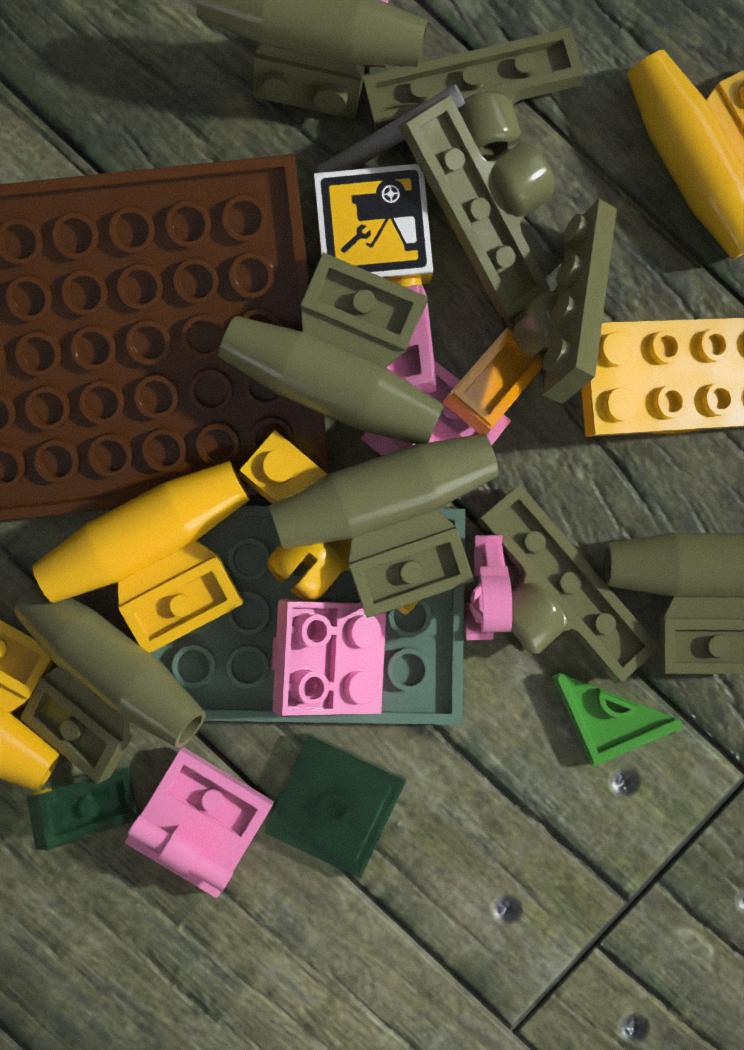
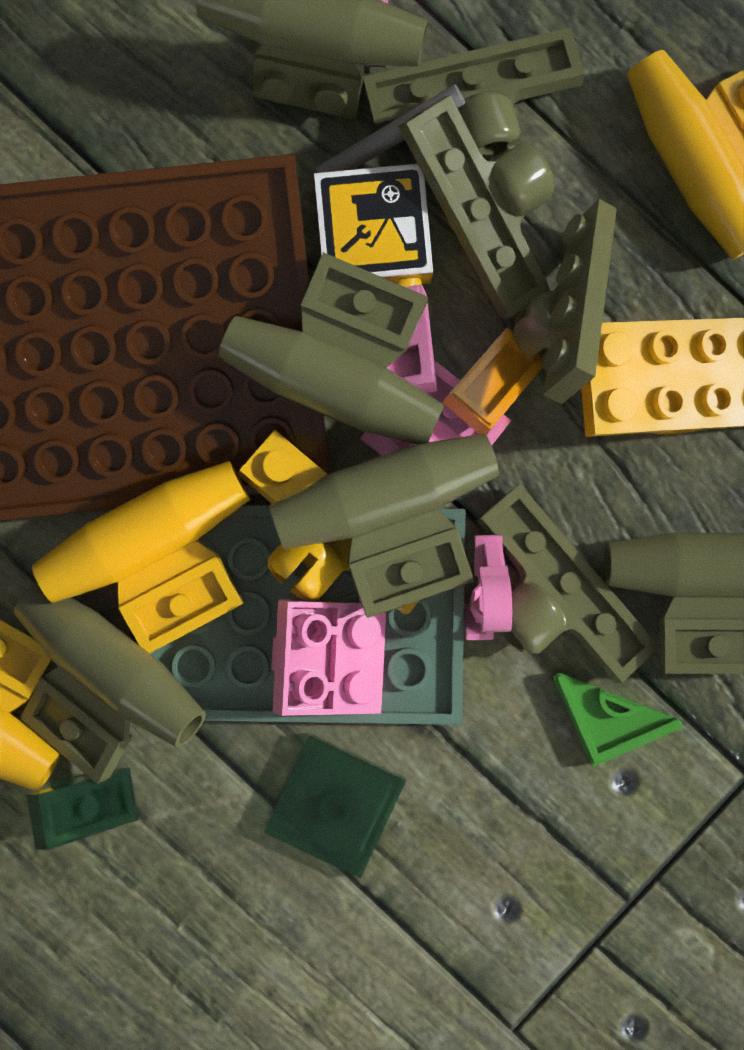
bright pink plate [124,747,274,898] -> none

